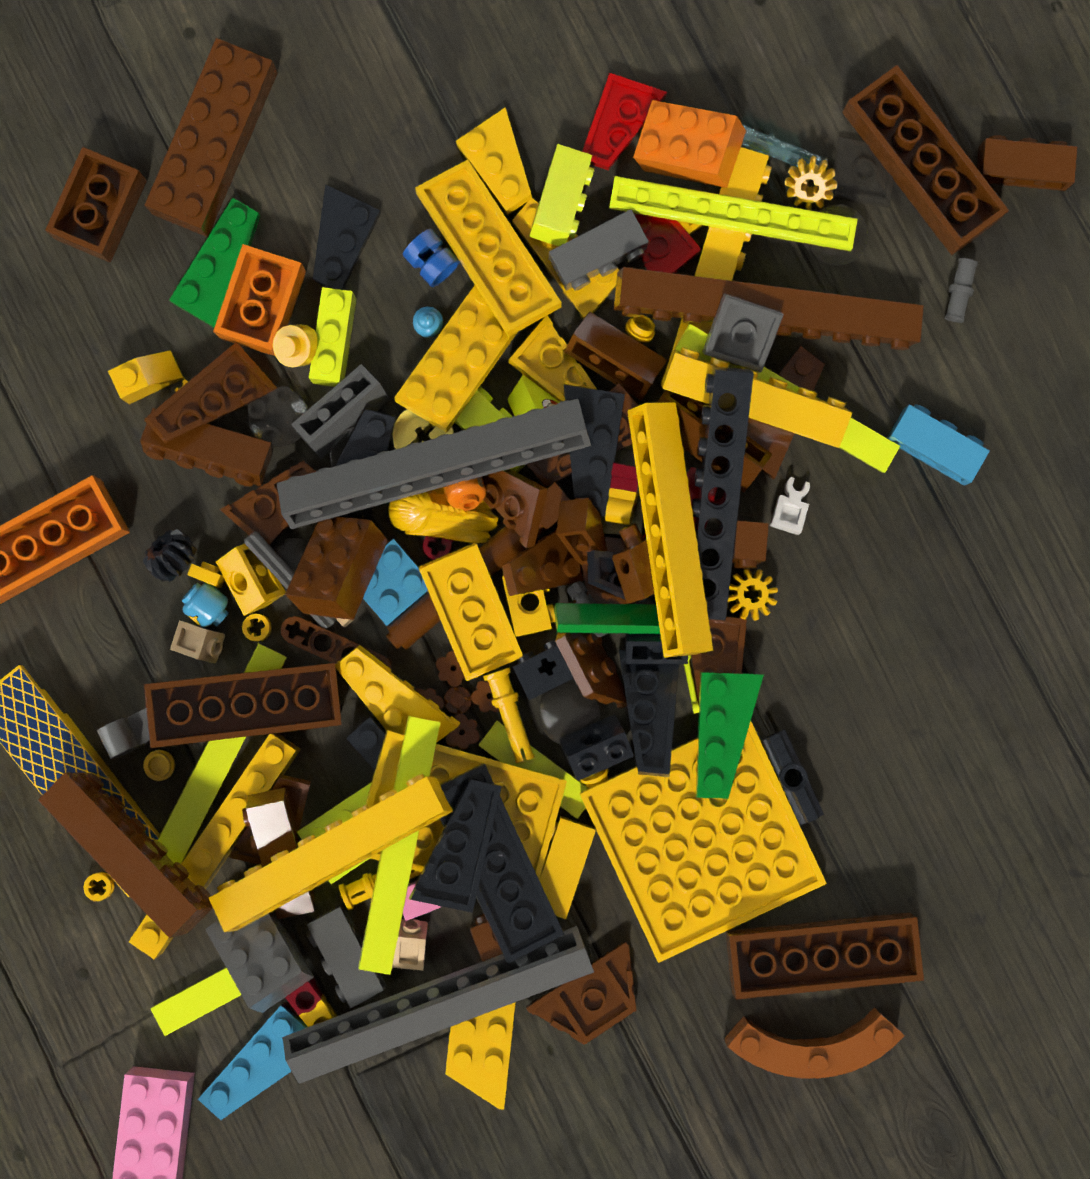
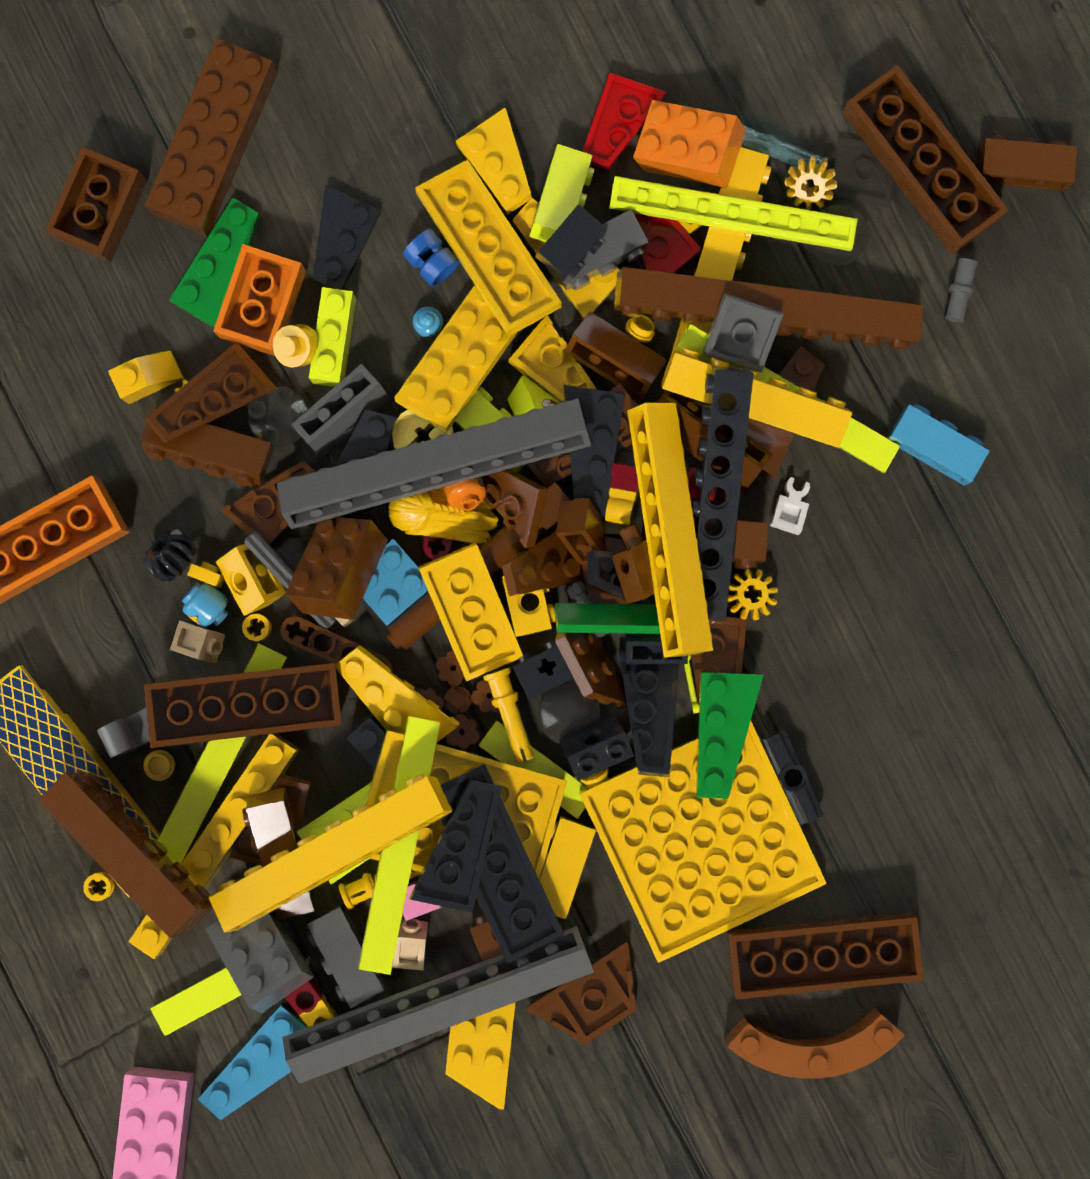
none -> black brick [535,204,607,281]

